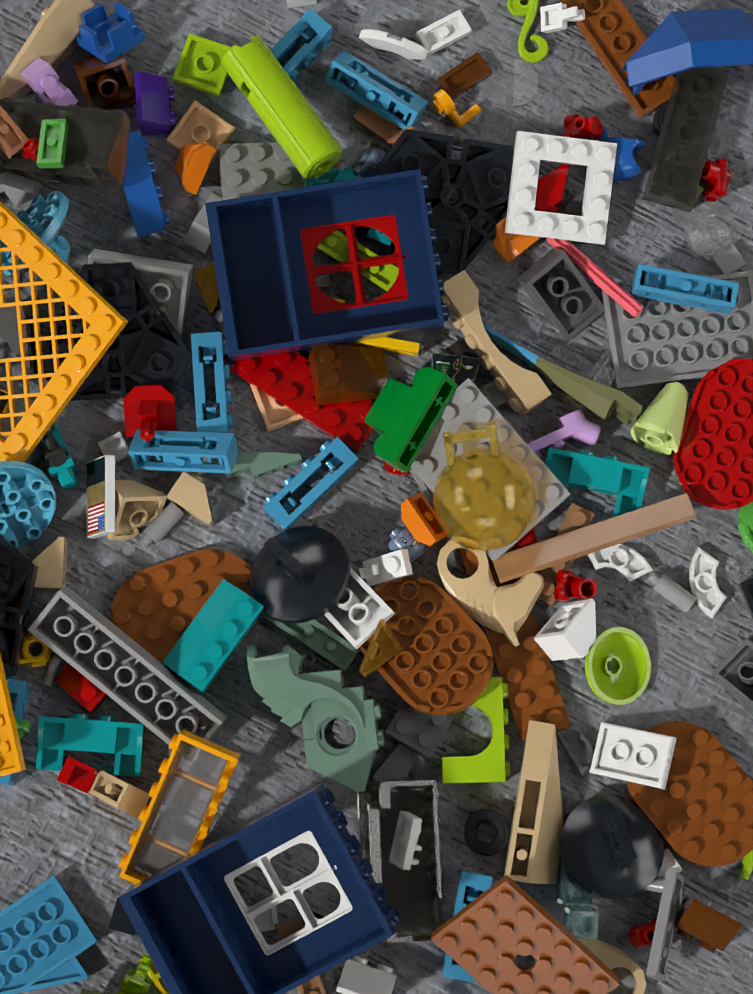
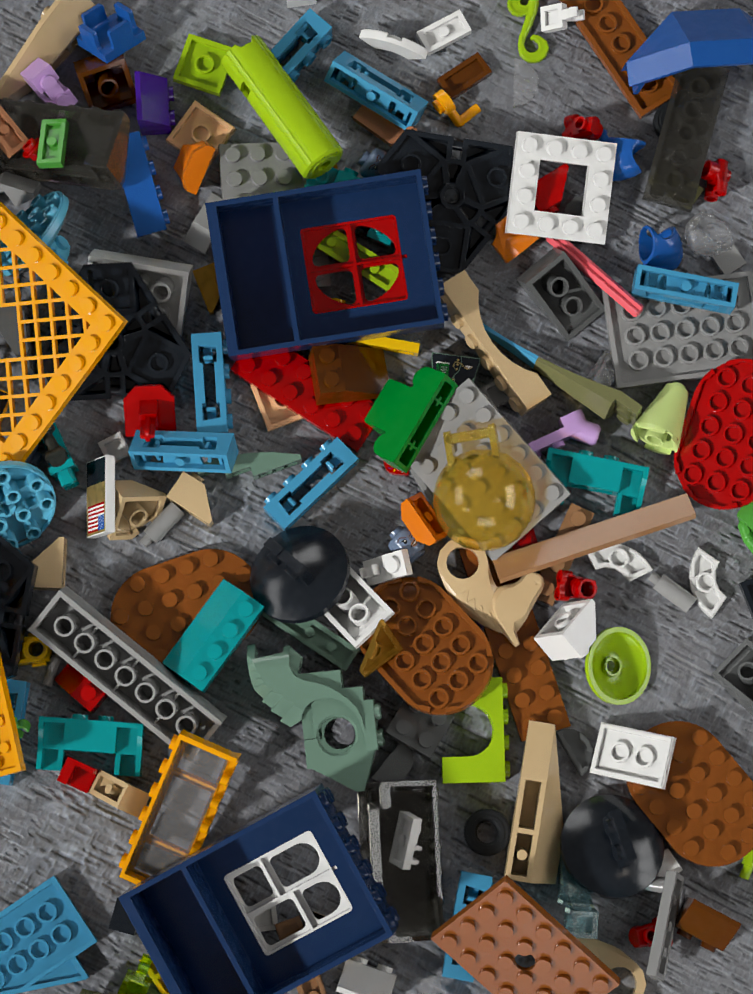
none -> blue piece [636,225,683,270]

